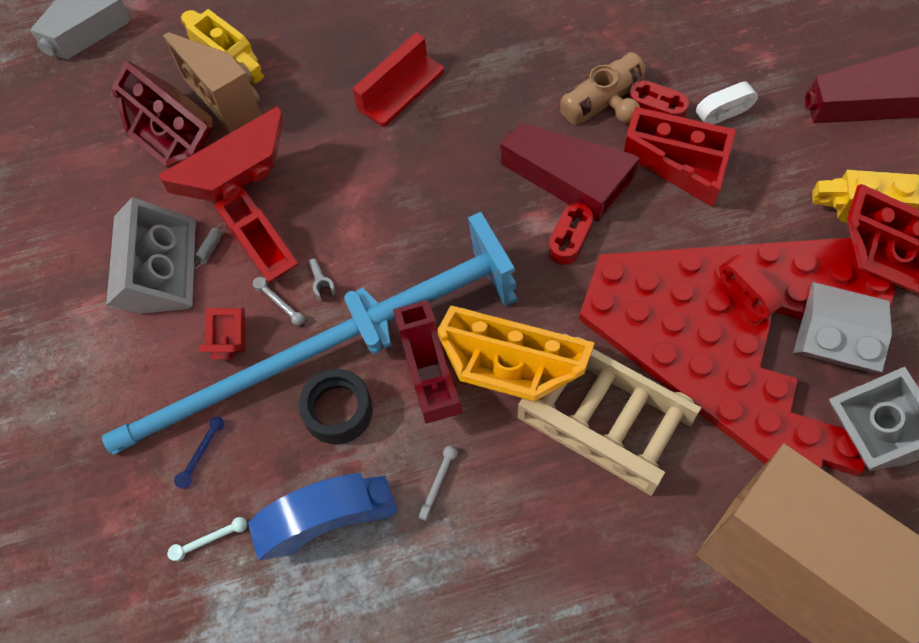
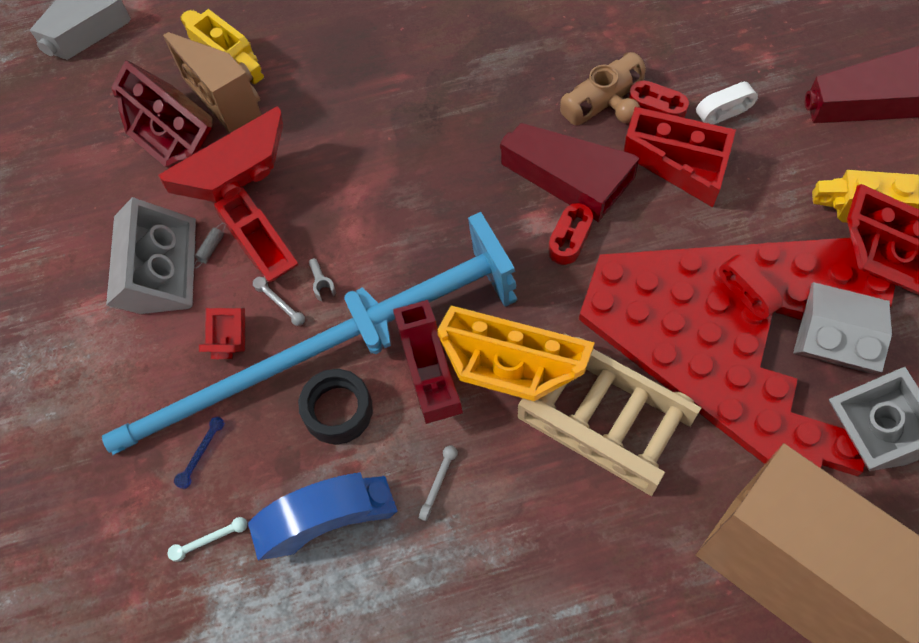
red panel [352,32,444,127] -> none

